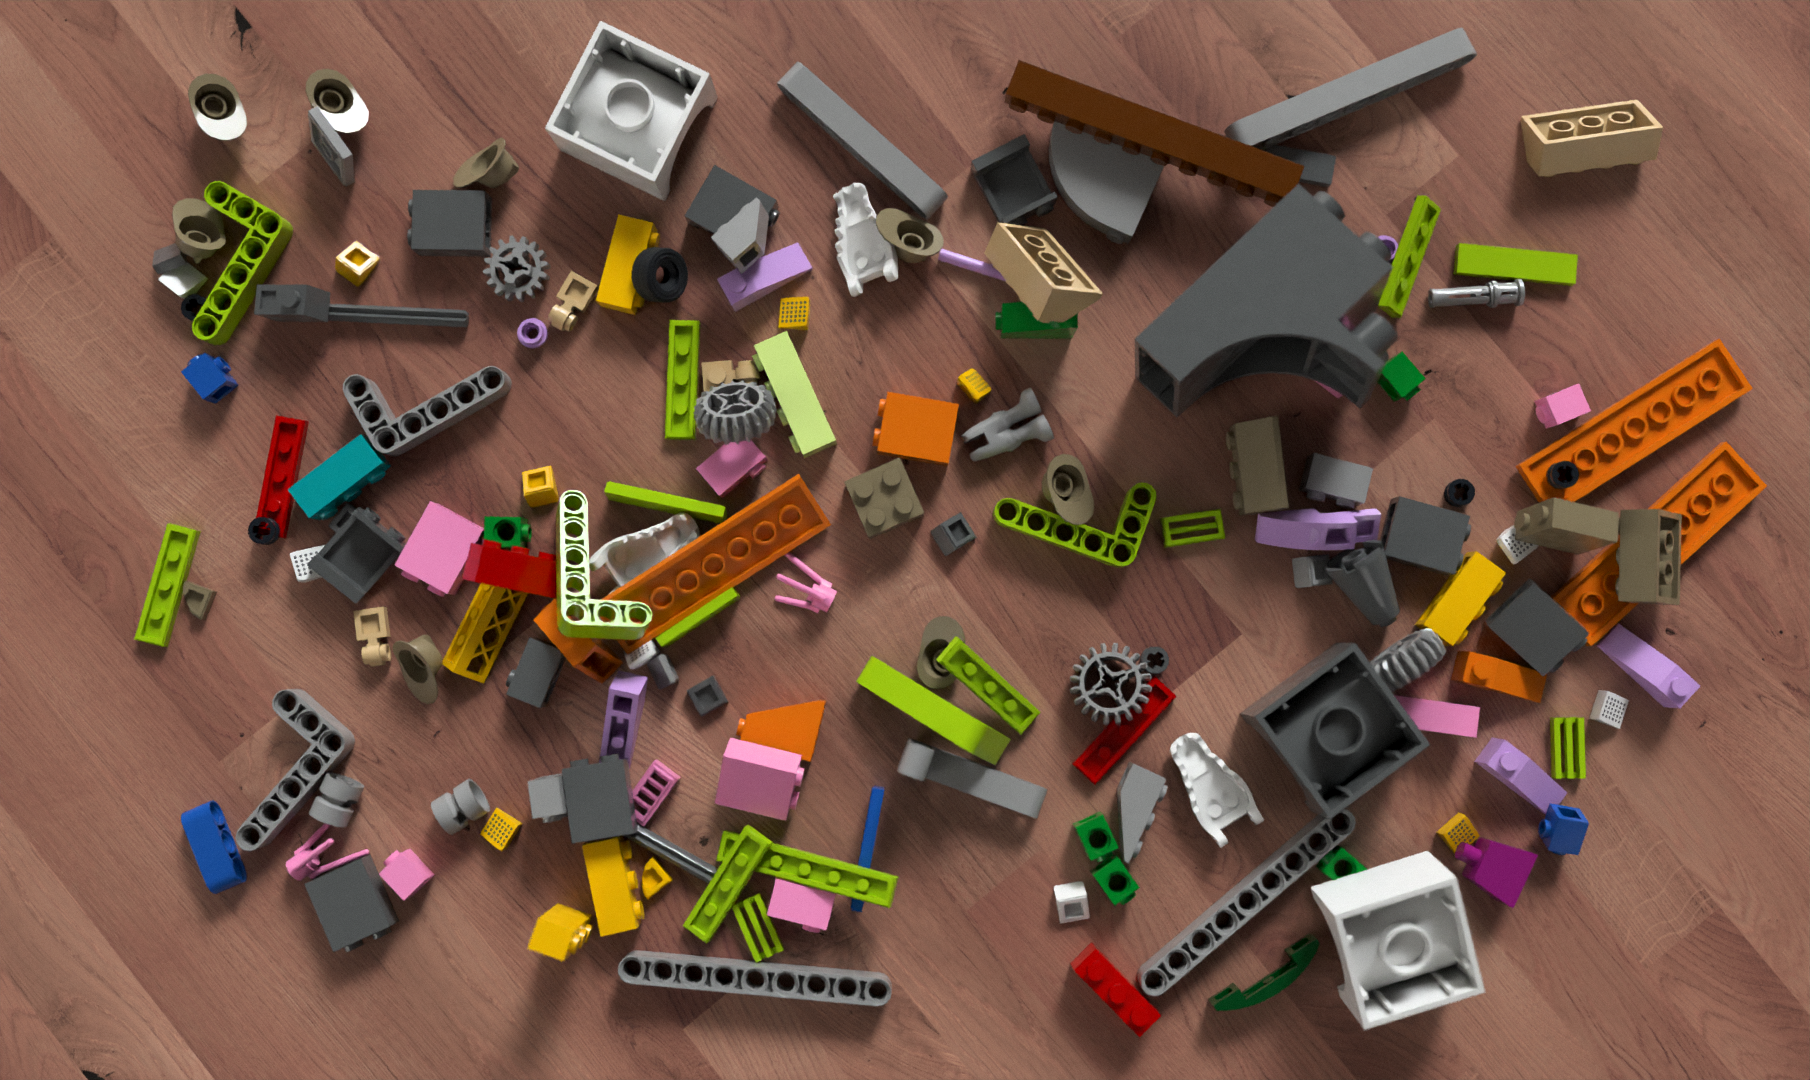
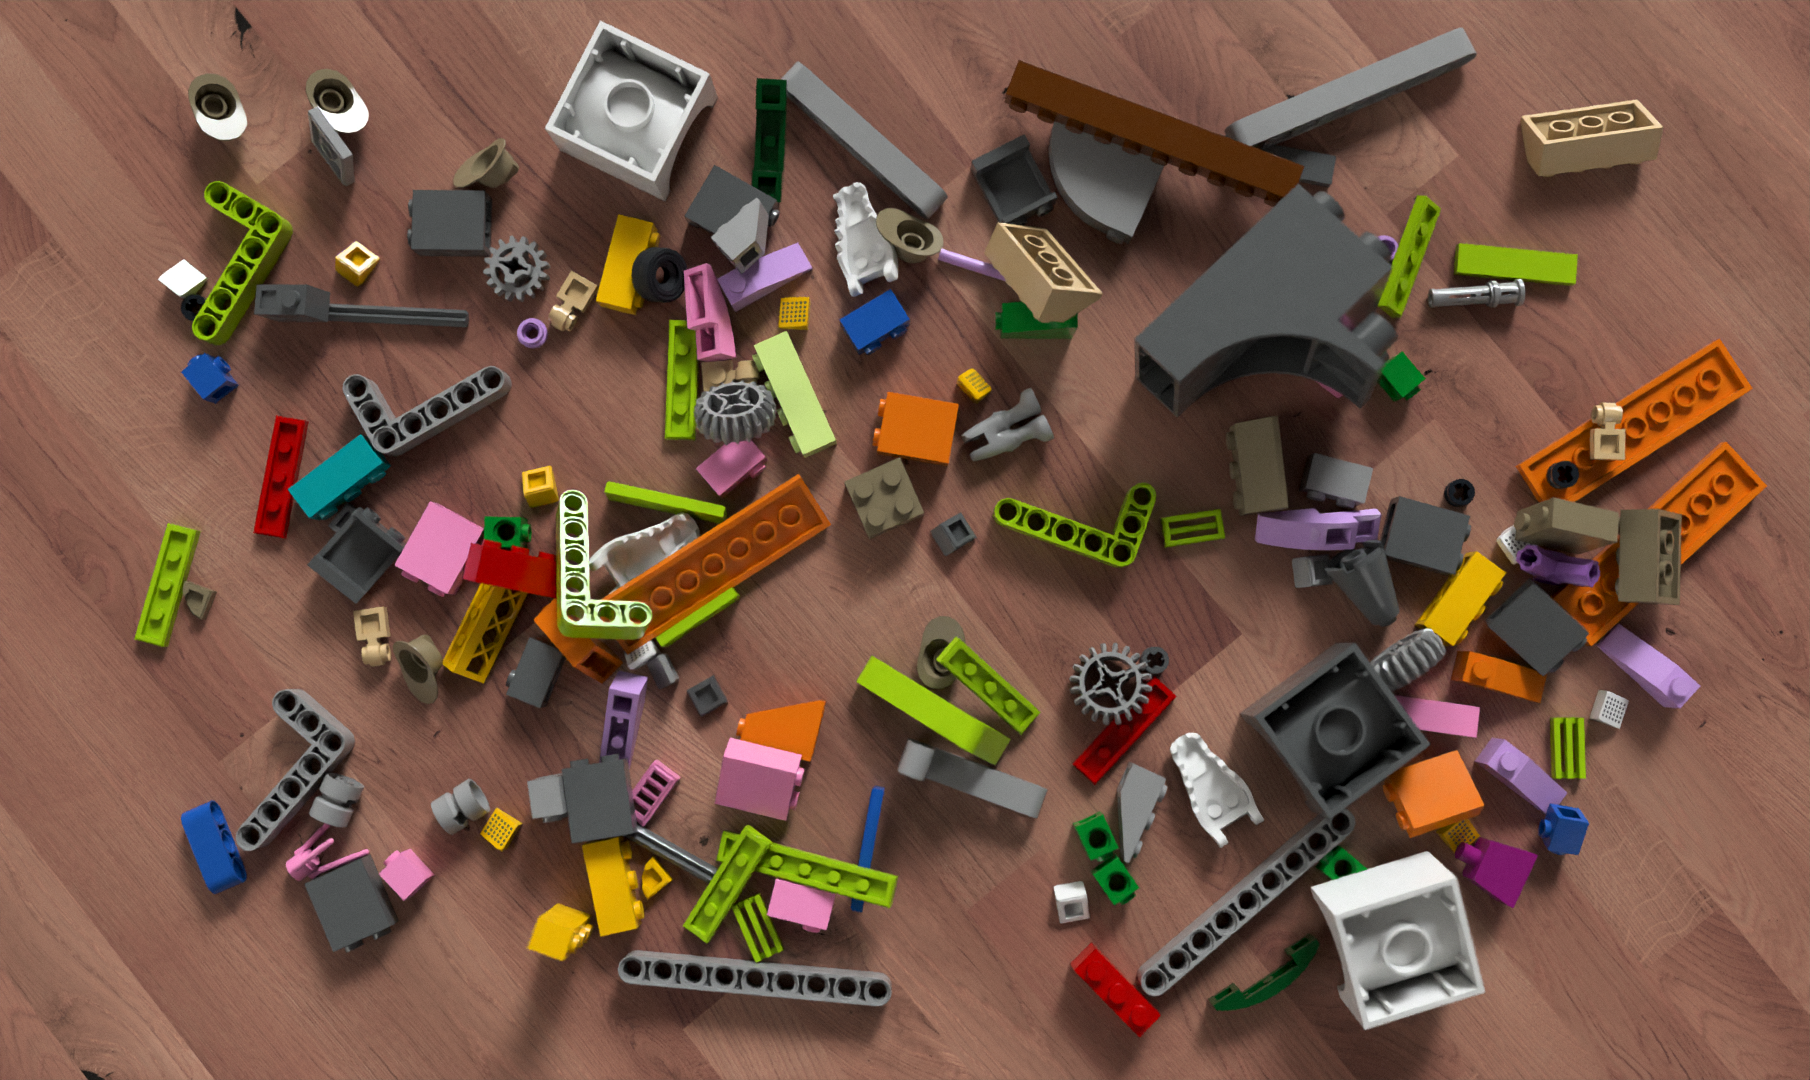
flat silver tile [152,243,187,274] -> none
dark tan piece [172,198,226,264] -> none
black bush [248,517,281,545] -> none
white slope [290,545,325,582] -> none
bright pink plant [775,552,837,613] -> none
dark tan piece [1041,454,1094,525] -> none
bright pink brick [1534,384,1591,429] -> none
none -> bright pink slope [684,263,736,362]
none -> dark green slope [752,78,787,202]
none -> blue brick [840,289,910,355]
none -> orange brick [1383,750,1485,838]
none -> medium lavender piece [1516,545,1600,587]
none -> tan plate [1590,402,1626,461]

